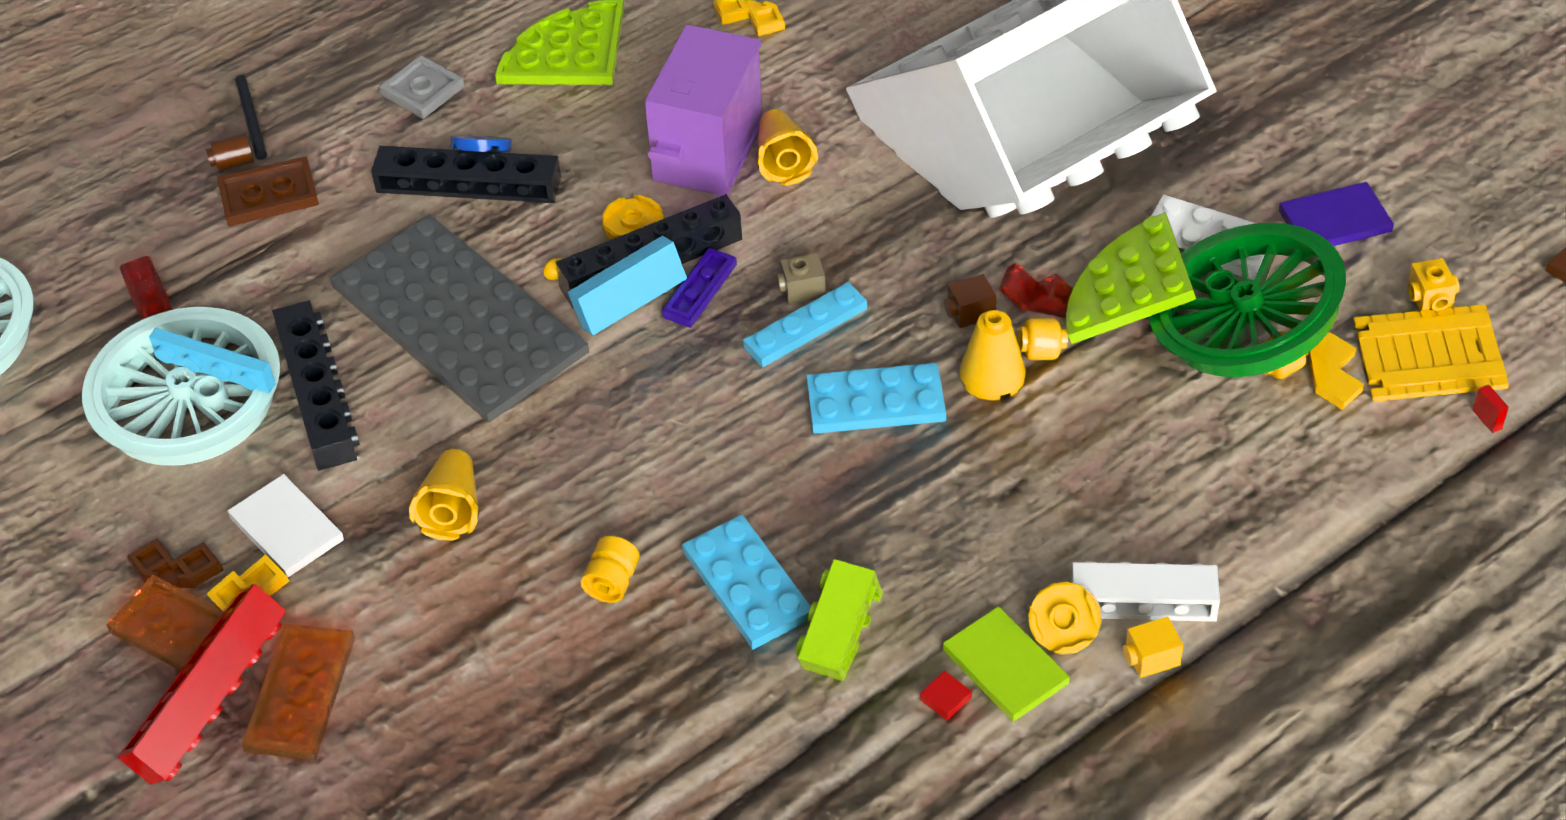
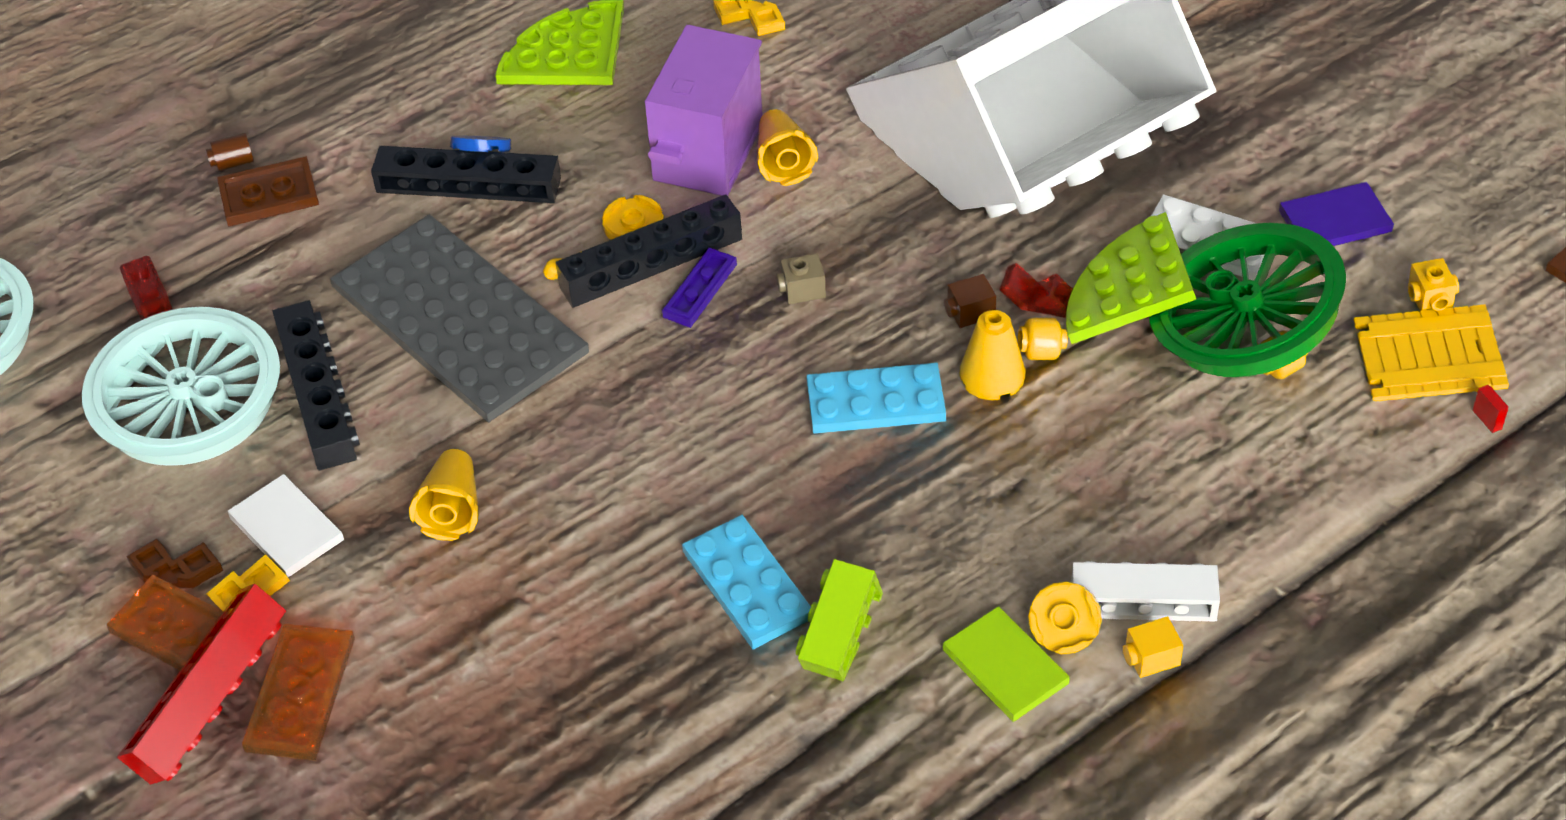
medium azure plate [149,328,276,394] -> none
black bar [235,75,267,160] -> none
light grey plate [380,55,464,119] -> none
medium azure piece [567,236,687,336] -> none
yellow wheel [580,536,640,603] -> none
medium azure plate [743,282,867,368] -> none
red tile [920,670,972,721] -> none
yellow tile [1308,332,1364,410] -> none

